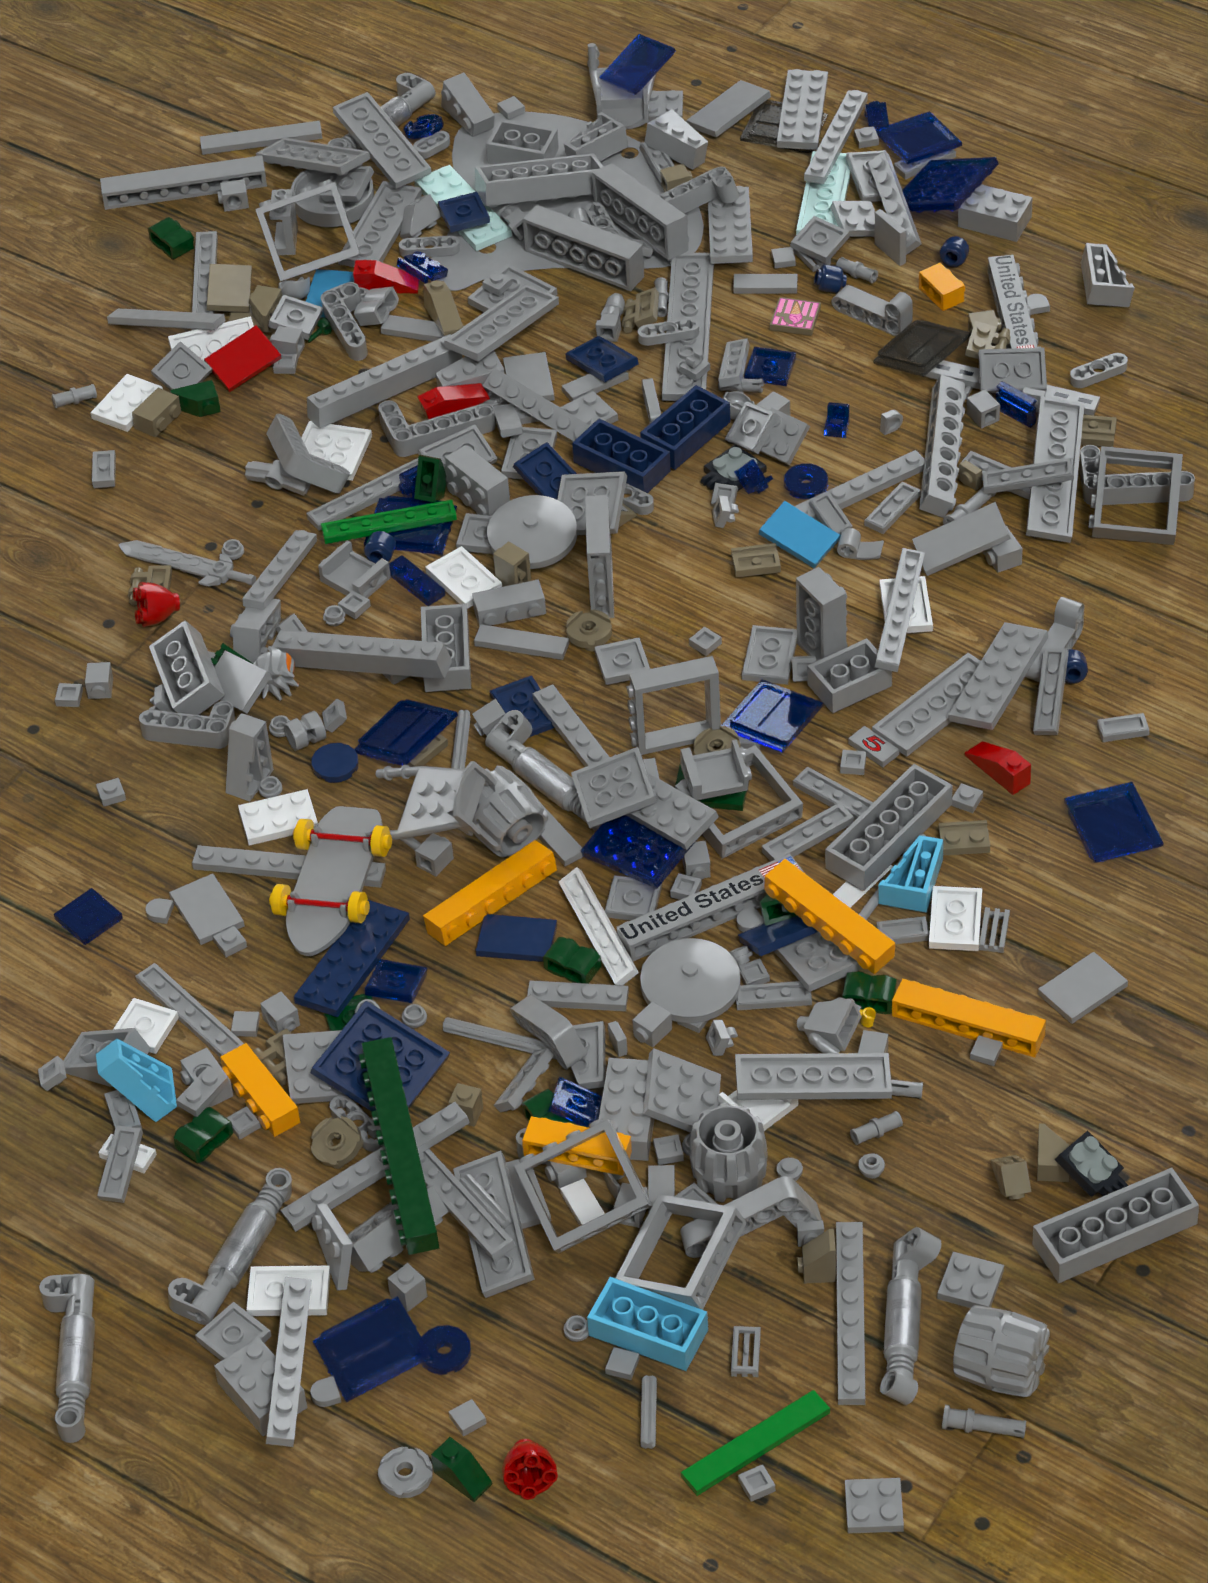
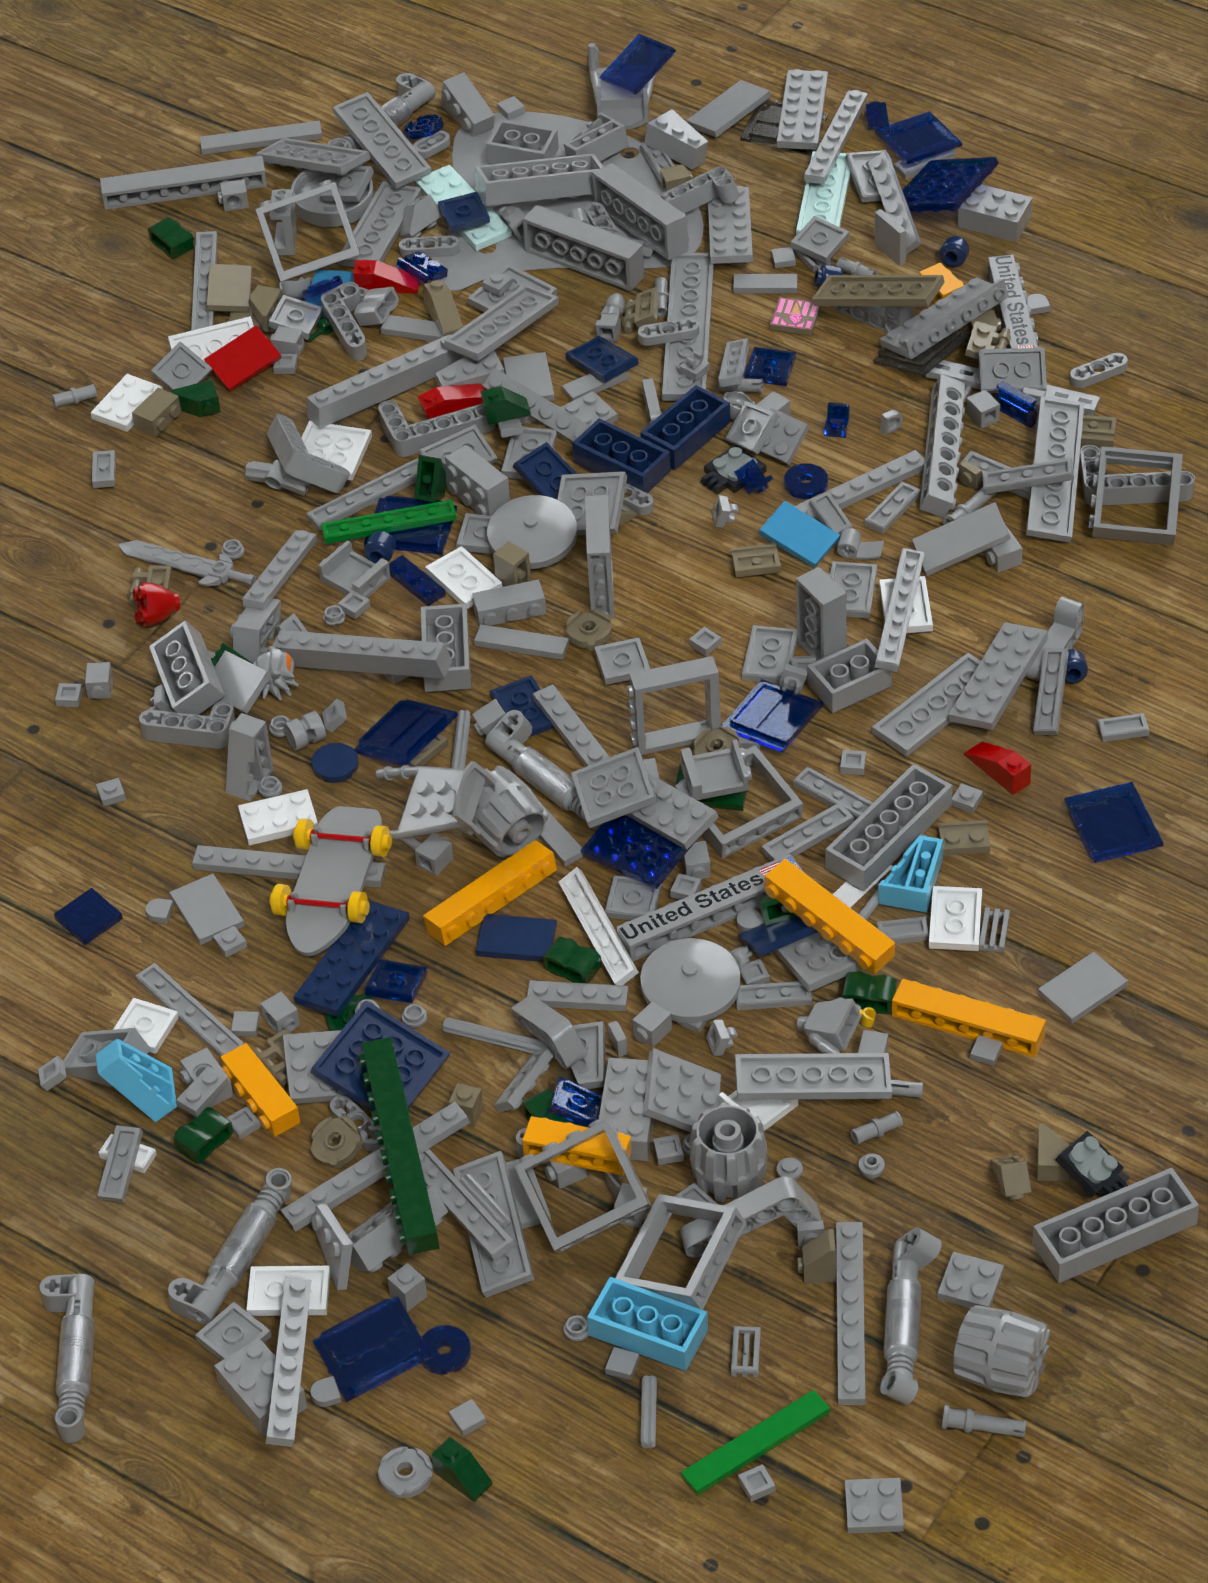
light grey plate [104,1090,142,1130] -> none
light grey tile [107,308,225,330] -> none
clear blue bracket [399,465,418,502] -> none
red piece [502,1439,558,1500] -> none
white tile [560,1179,605,1226] -> none
light grey plate [647,90,683,123] -> none
light grey tile [648,1165,675,1212] -> none
light grey tile [711,483,738,507] -> none
light grey plate [831,201,875,236] -> none
light grey tile [848,726,899,767] -> none
light grey plate [854,126,879,148] -> none
light grey wedge [1081,243,1135,307] -> none
none -> clear blue tile [302,275,343,299]
none -> dark green slope [480,386,531,425]
none -> light grey tile [779,664,808,694]
none -> dark tan plate [812,275,945,308]
none -> light grey tile [830,561,878,618]
none -> light grey bracket [880,277,1008,359]

